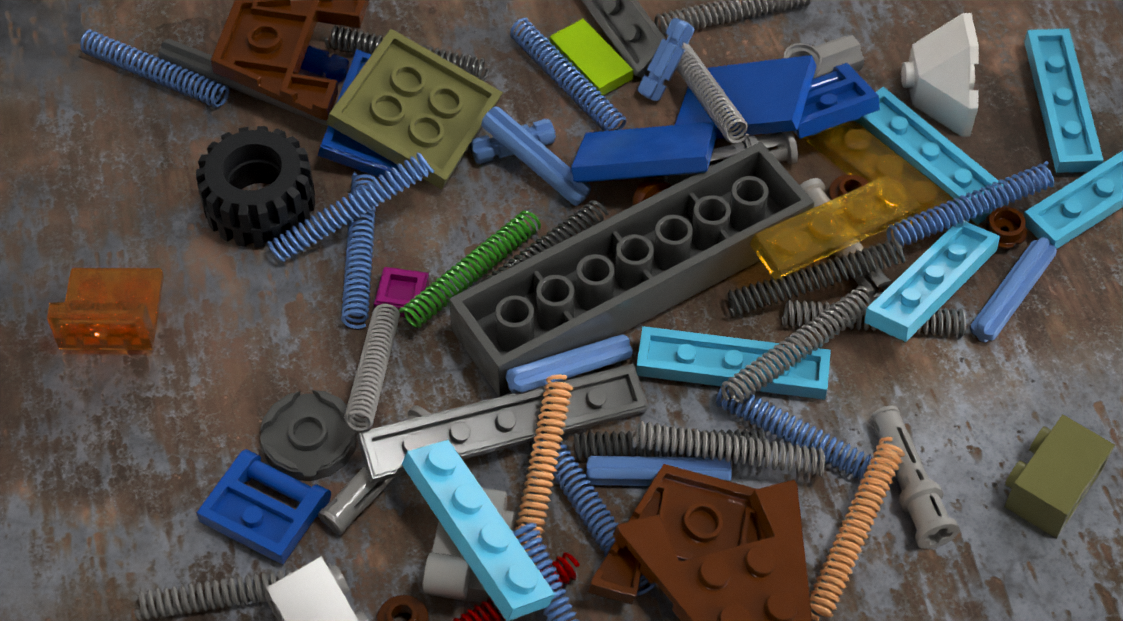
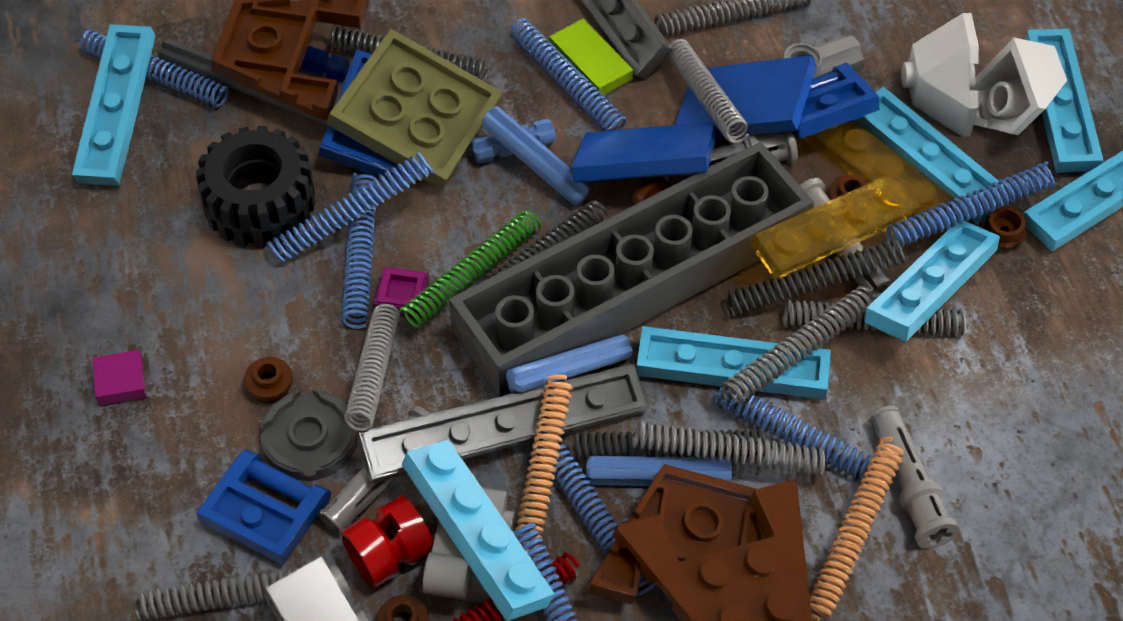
clear orange bracket [47,268,164,350] -> none
medium blue axle [638,18,694,101] -> none
medium blue axle [970,237,1057,343] -> none
olive brick [1004,414,1115,539] -> none
none -> medium azure plate [72,24,156,186]
none -> magenta tile [92,350,147,406]
none -> reddish brown plate [244,357,293,403]
none -> red wheel [340,496,434,588]
none -> white slope [973,38,1067,135]

